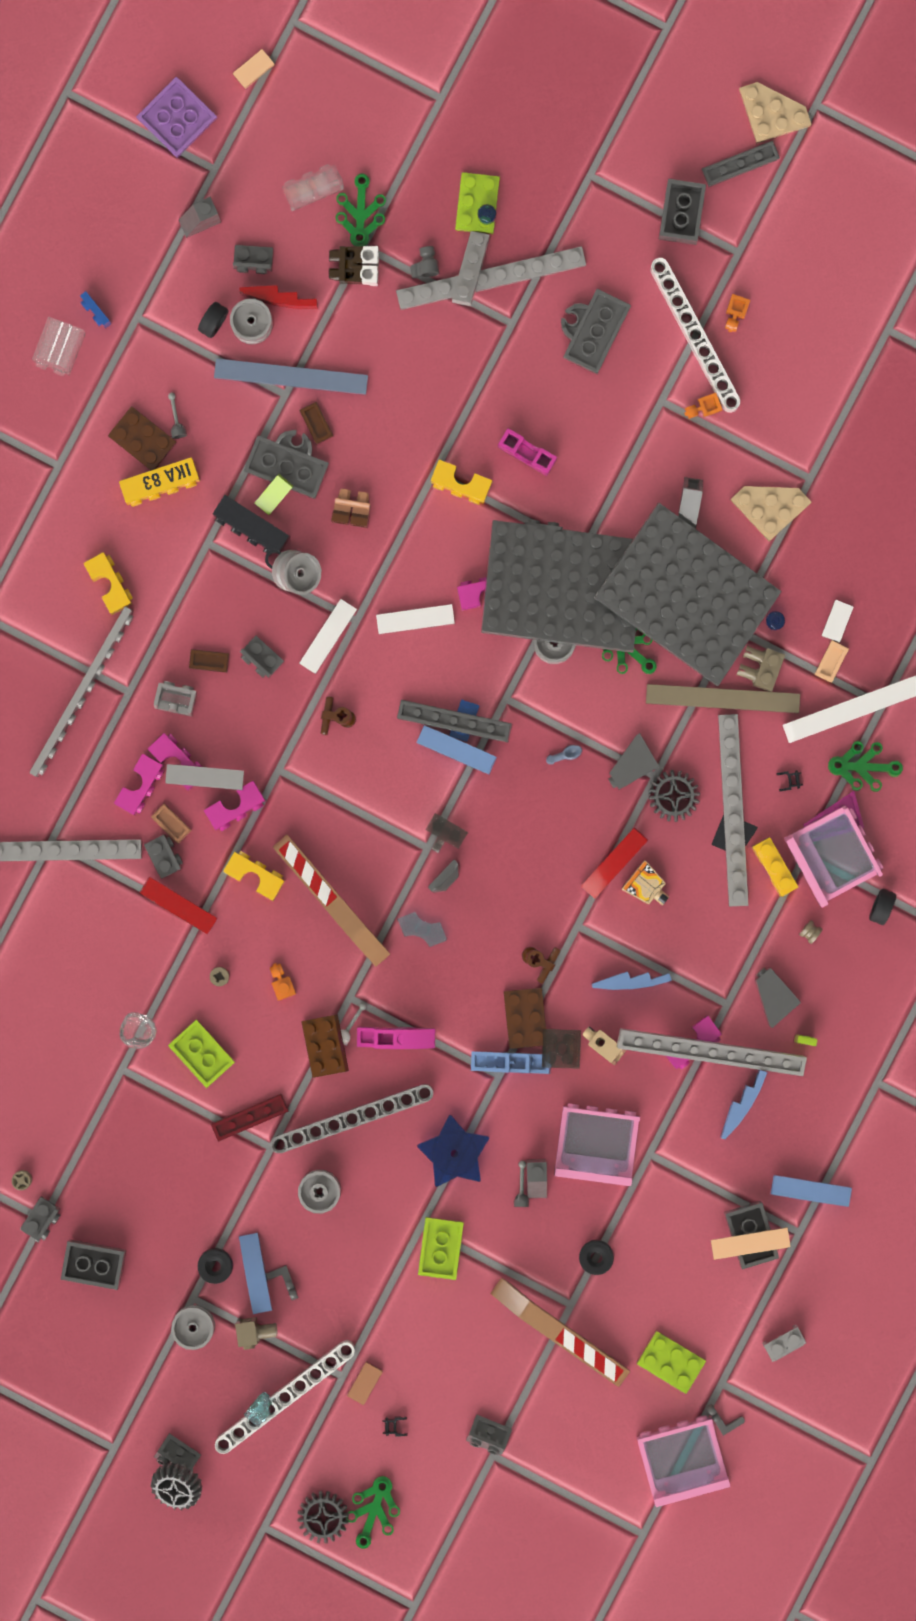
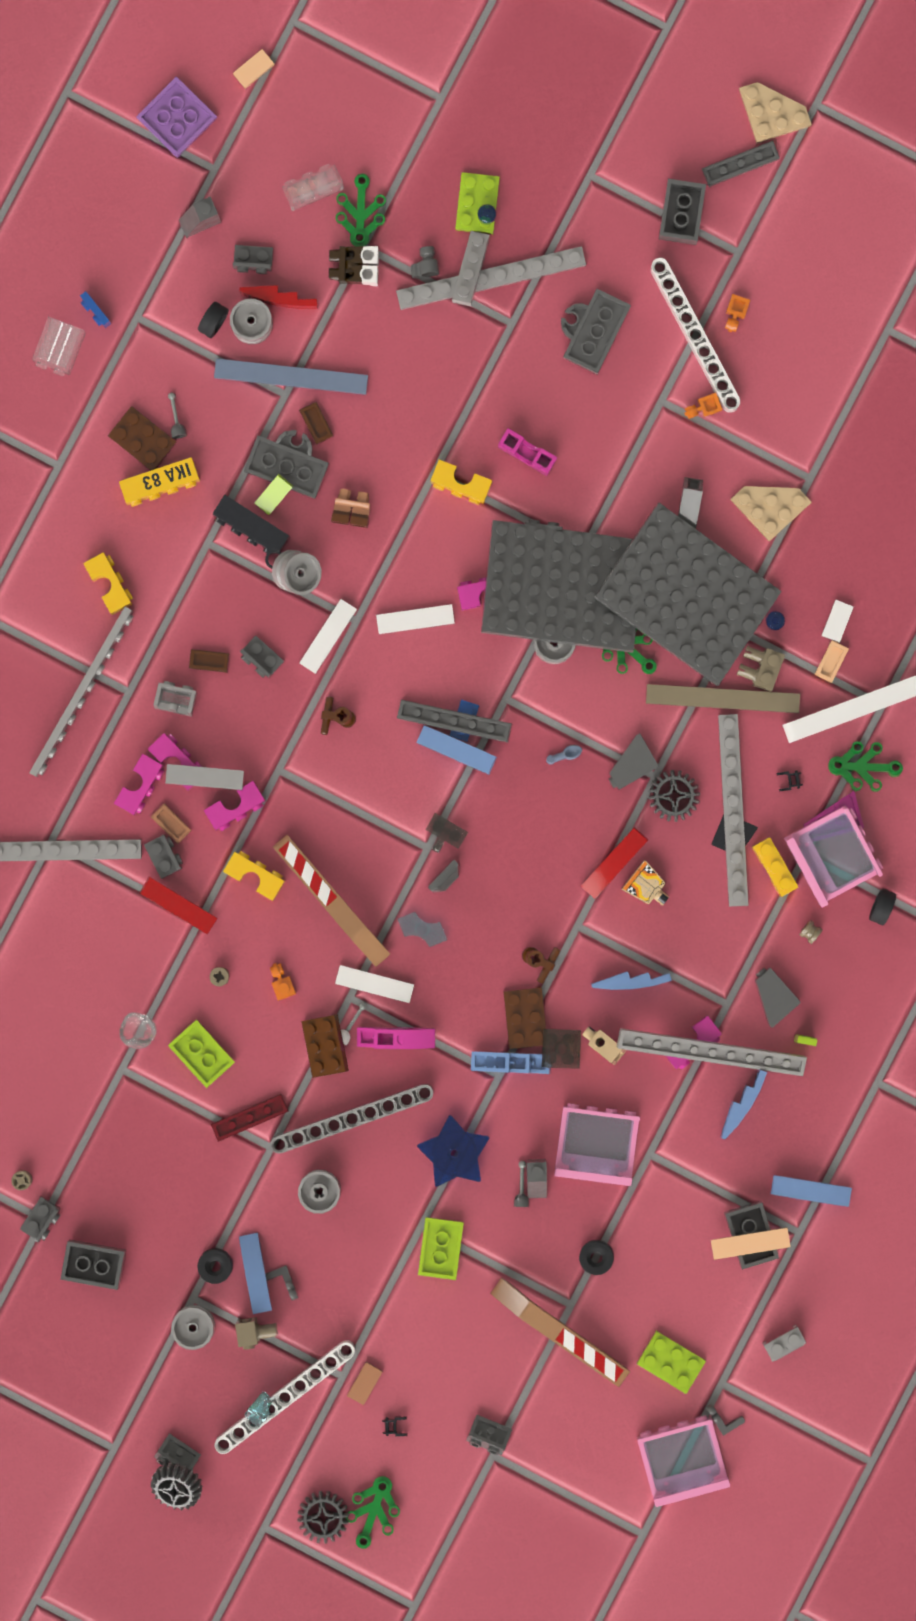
none -> white tile [335,965,414,1003]

